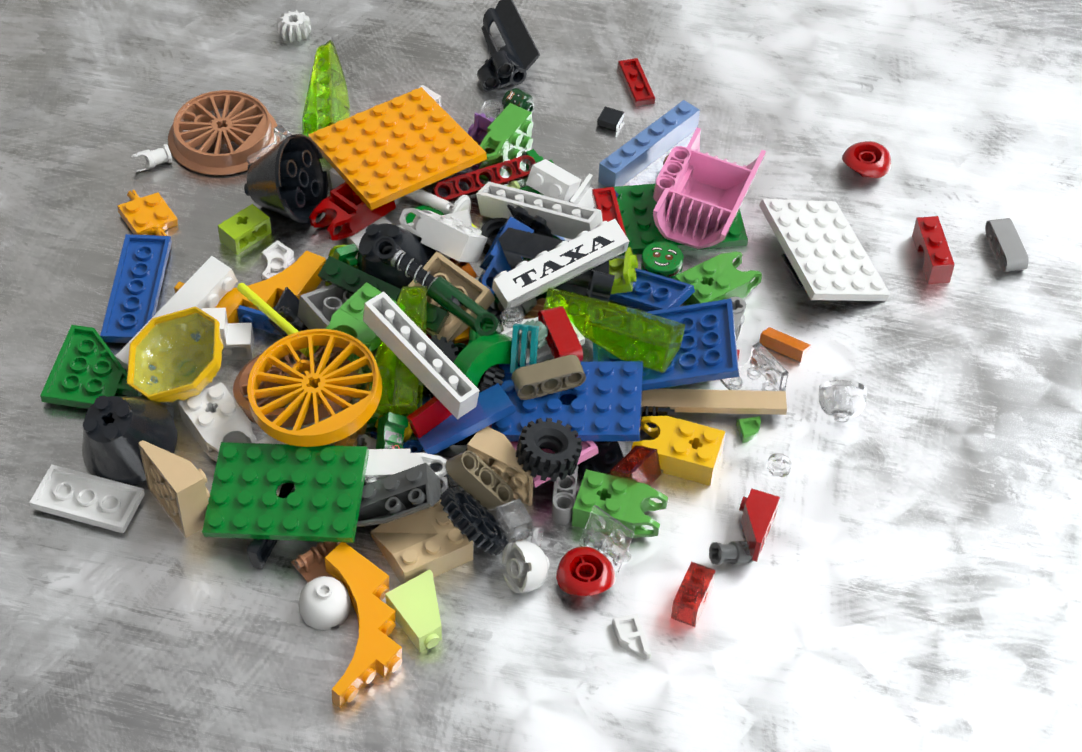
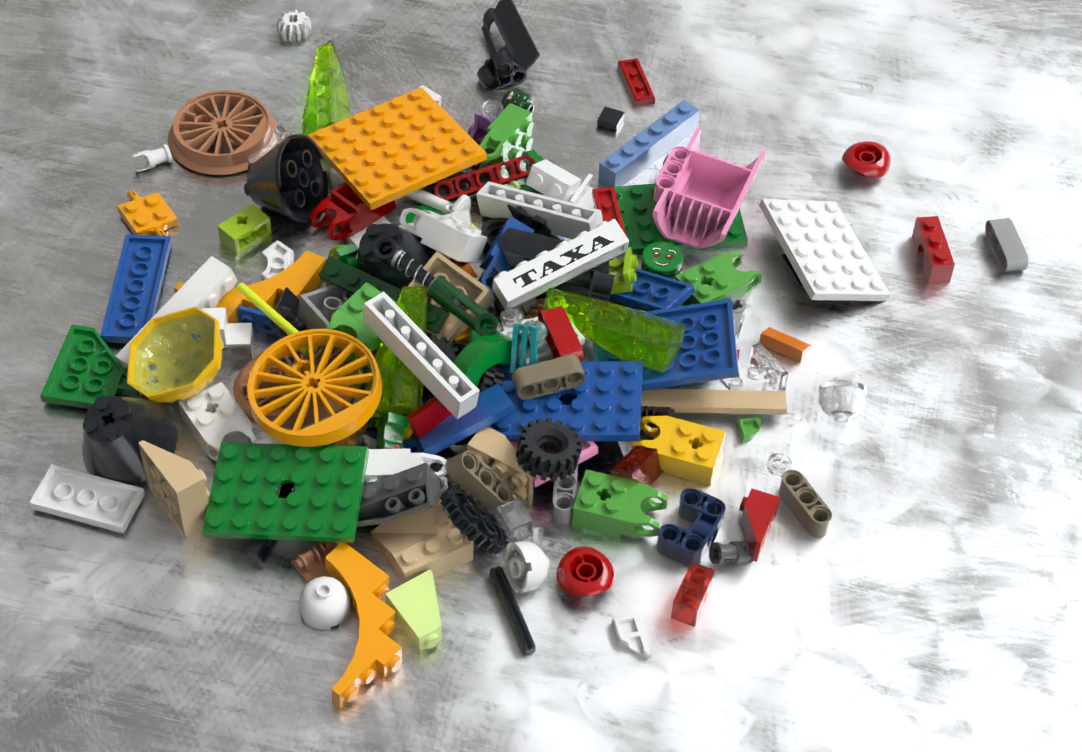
clear hinge [579,505,634,573] -> none
none -> black axle [490,566,536,655]
none -> dark blue beam [657,488,726,567]
none -> dark tan beam [779,469,832,538]

